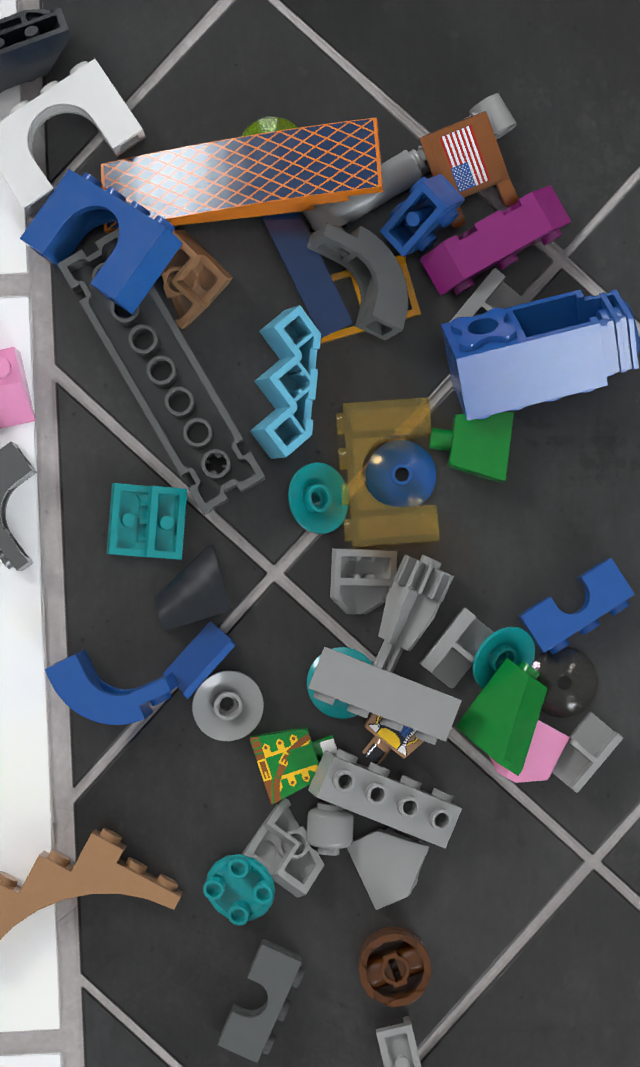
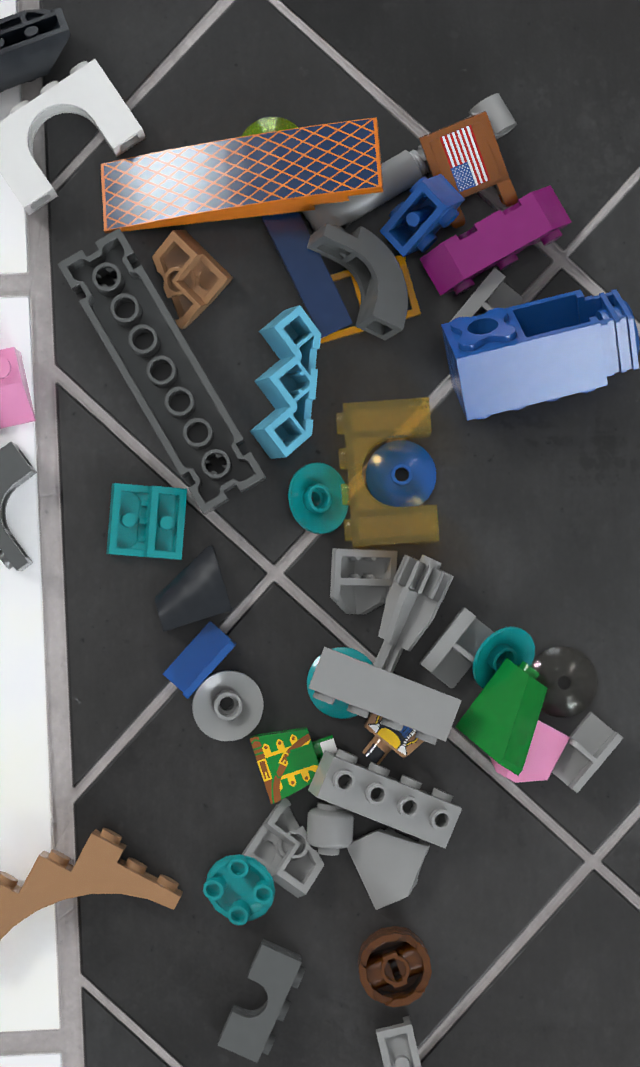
blue arch [20,169,183,314] -> none
blue arch [44,649,178,725] -> none
green torso [429,412,514,483] -> none
blue arch [517,558,635,654] -> none

